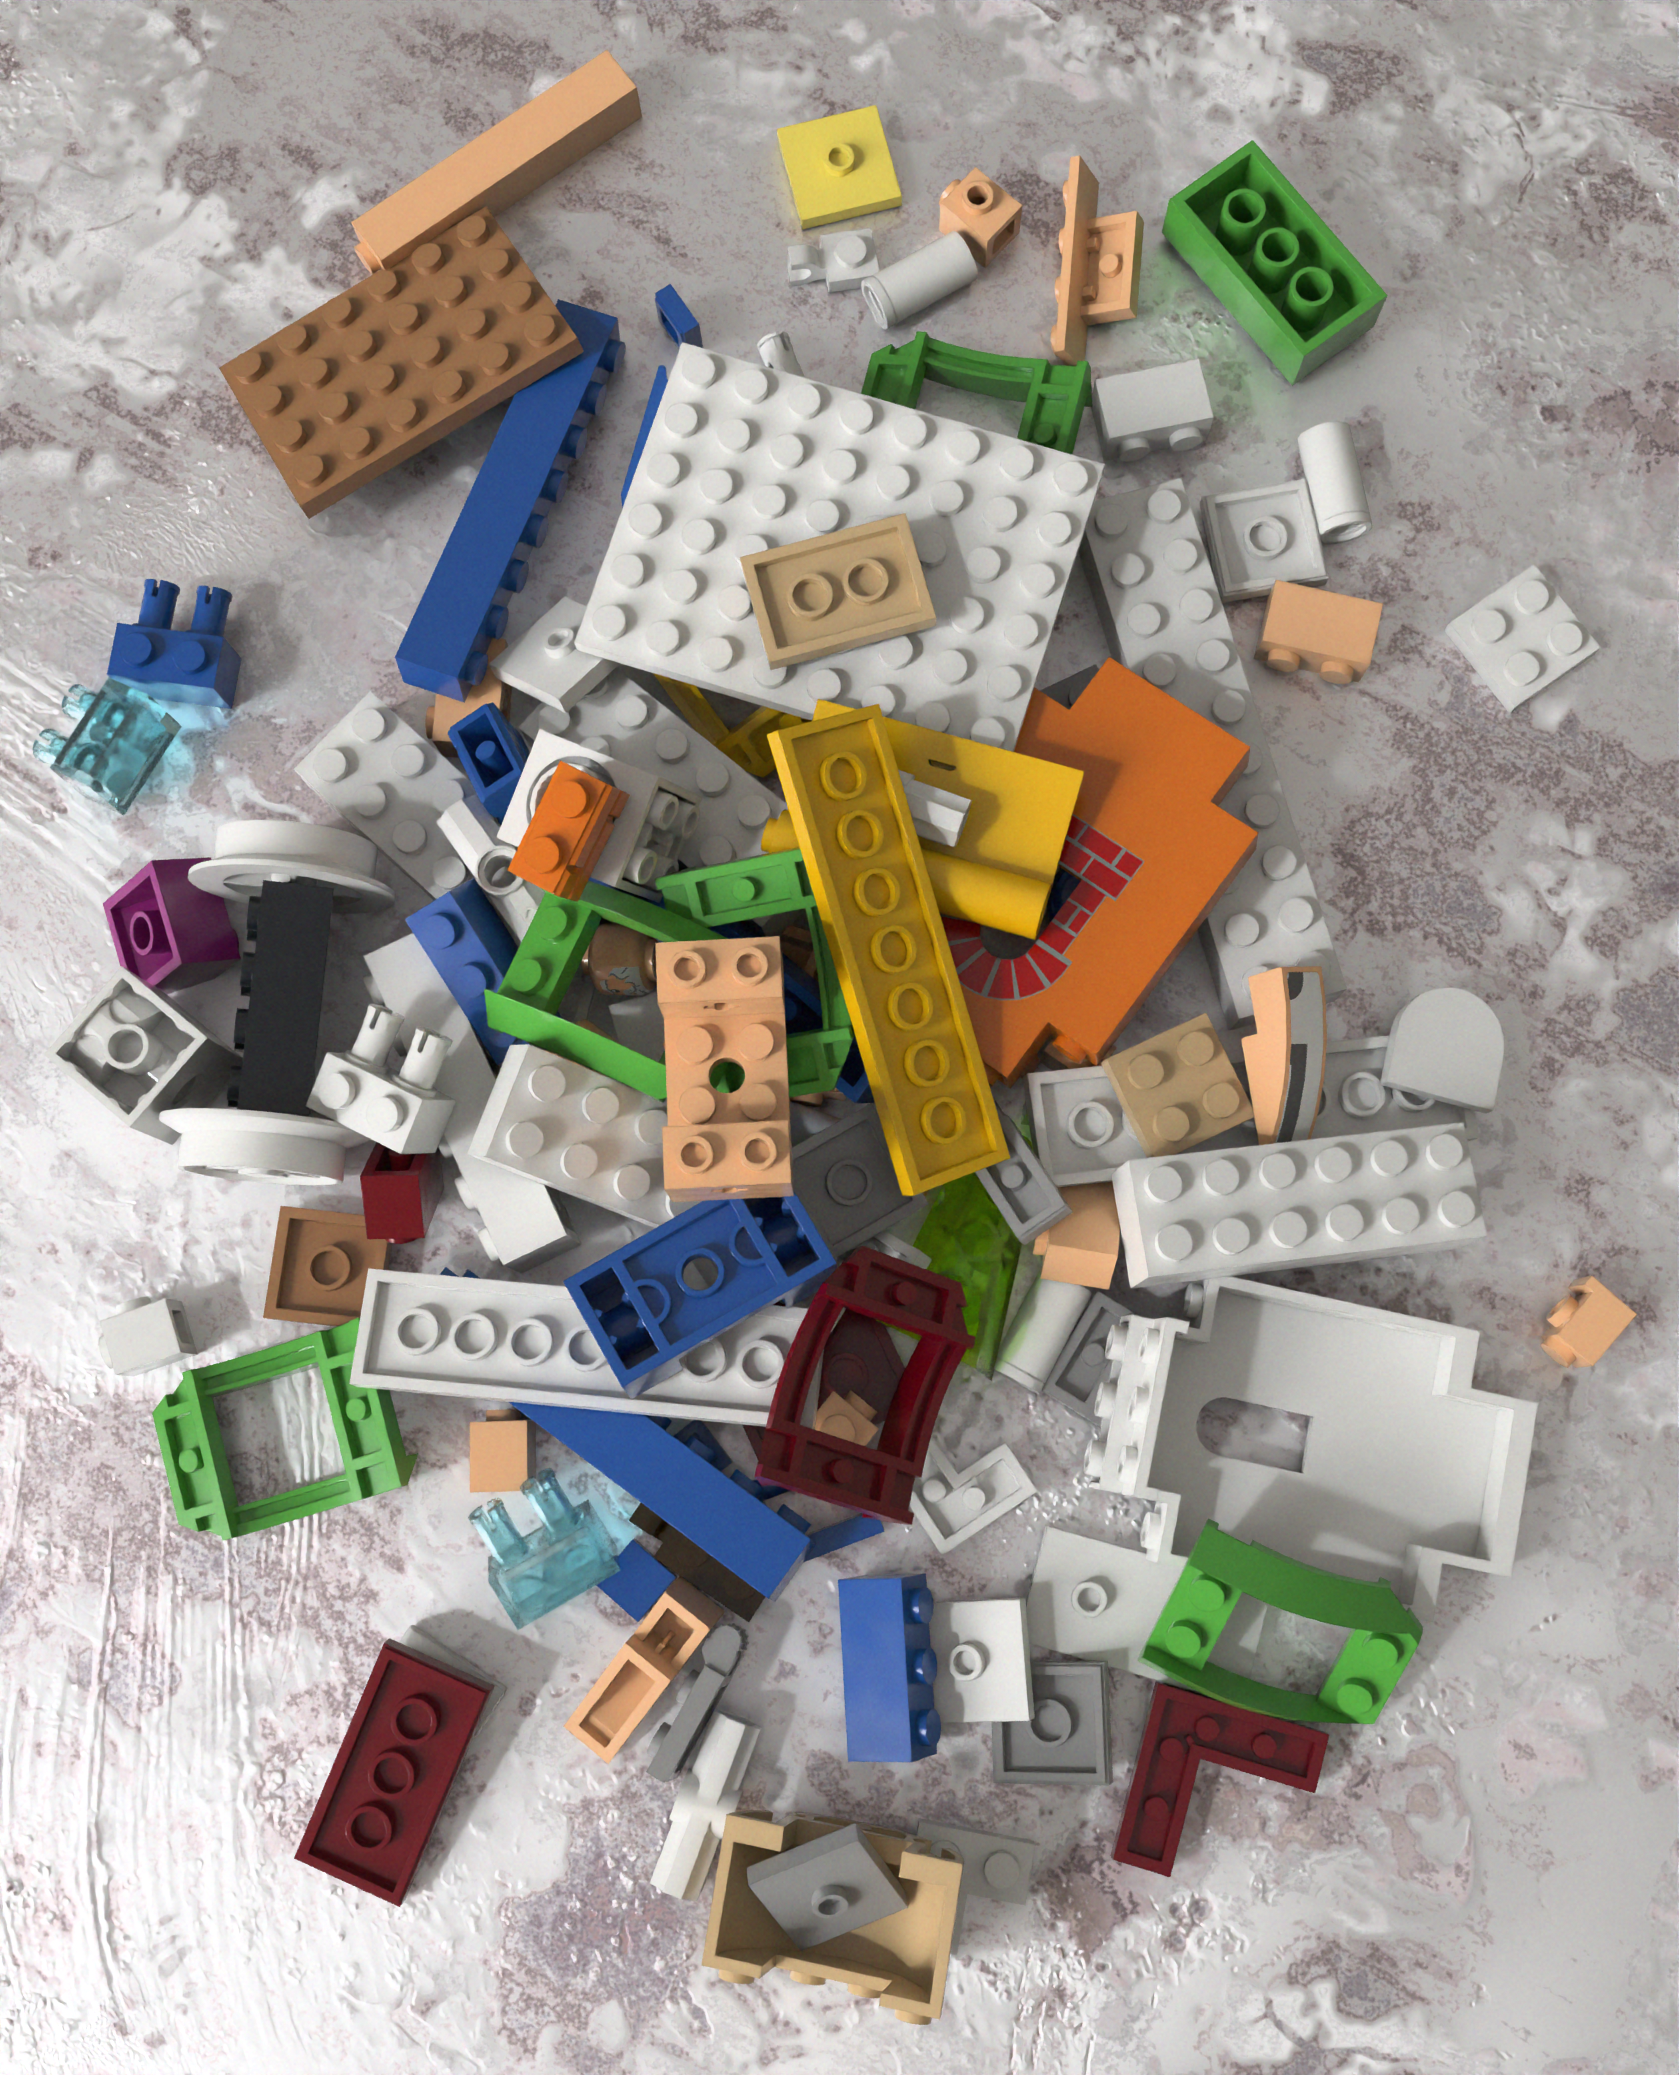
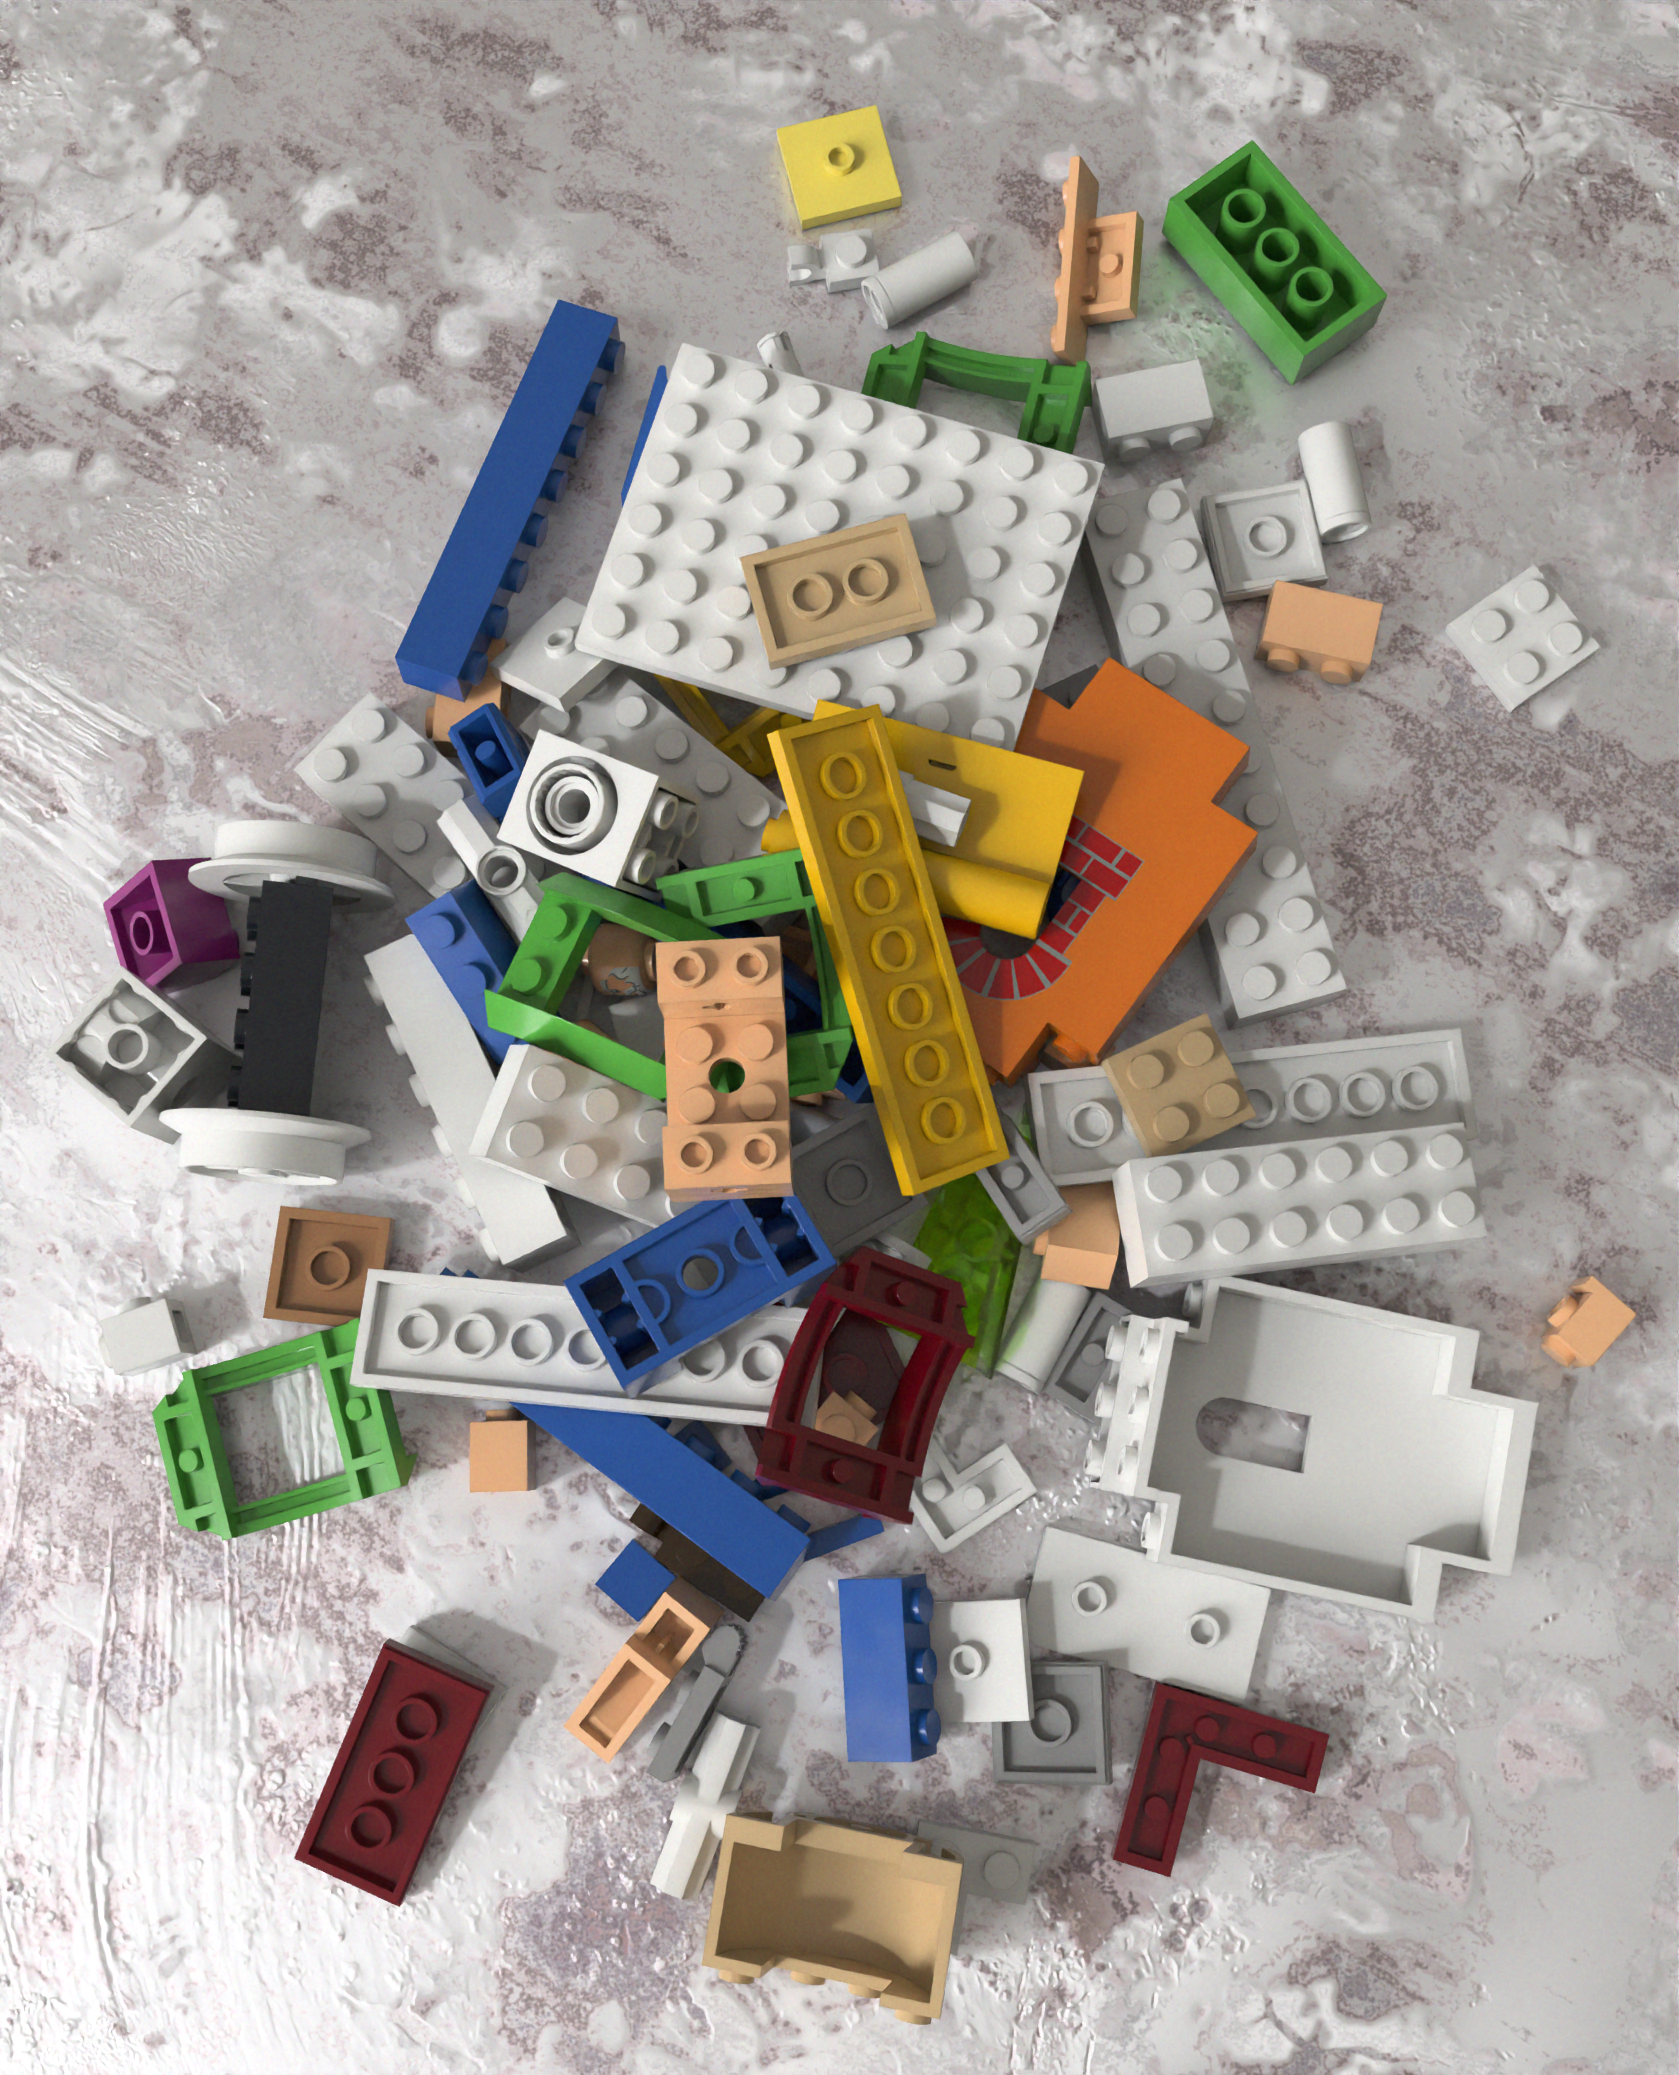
clear light blue brick [32,677,182,816] -> none
blue brick [107,579,242,709] -> none
medium nougat plate [219,206,584,519] -> none
white brick [306,1004,456,1154] -> none
light nougat brick [351,50,642,275] -> none
dark red brick [360,1142,444,1244] -> none
clear light blue brick [468,1468,621,1630] -> none
orange brick [507,761,630,902] -> none
blue tile [655,284,703,349] -> none
light grey plate [747,1823,908,1951] -> none
light nougat brick [939,167,1023,268] -> none
bright green wedge [1137,1518,1423,1724] -> none
slope [1241,966,1327,1145] -> none
white tile [1380,987,1505,1114] -> none

